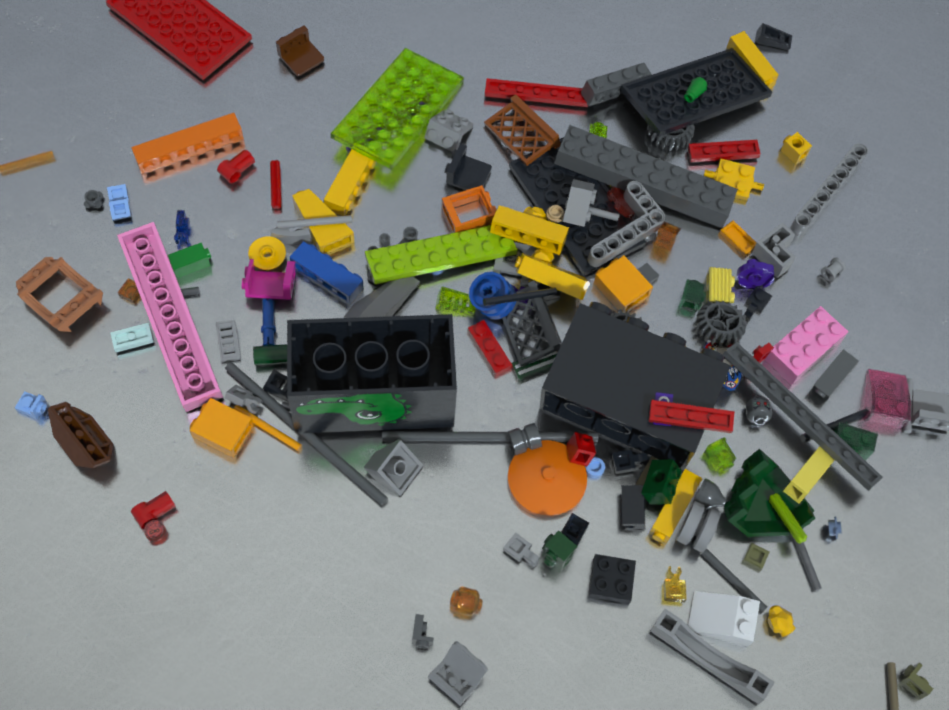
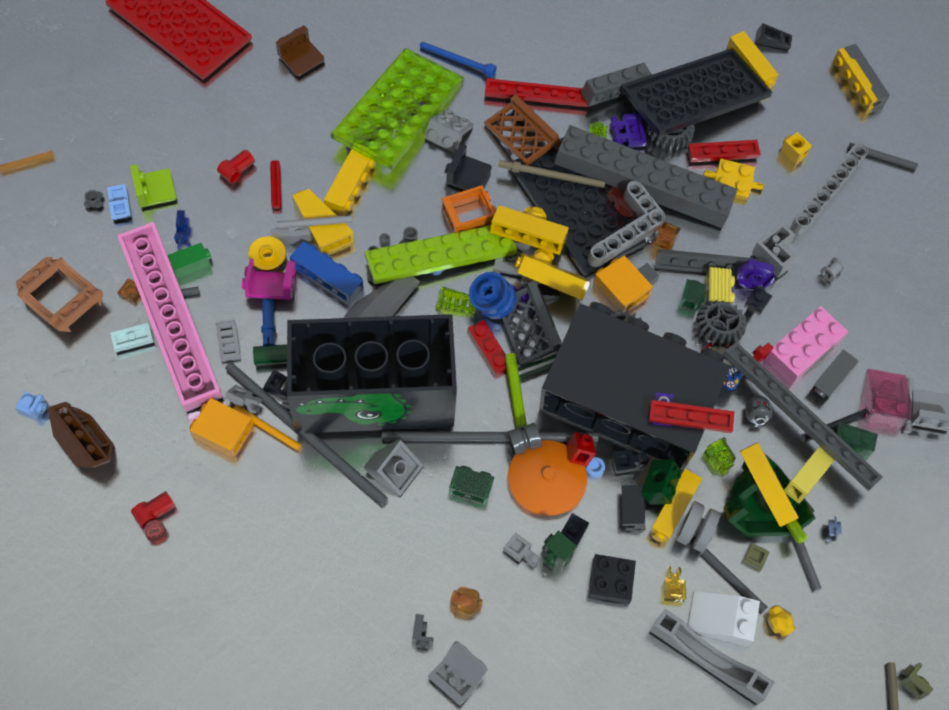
orange brick [131,113,244,174] -> none
black bar [483,288,557,306] -> none
tan plate [546,205,565,223] -> none
light grey brick [563,179,597,227] -> none
light grey bar [565,201,619,221] -> none
green cone [684,77,707,103] -> none
dark grey helmet [695,478,727,509] -> none
light orange tile [719,220,757,258] -> none
none -> lime bracket [130,164,177,208]
none -> blue piece [420,42,497,79]
none -> clear green brick [449,466,495,505]
none -> dark tan bar [498,160,605,188]
none -> lime axle [505,353,527,428]
none -> dark purple plate [610,113,646,148]
none -> dark grey plate [655,249,769,276]
none -> yellow slope [740,442,798,527]
none -> piece [834,44,890,111]
none -> dark grey bar [848,142,918,170]

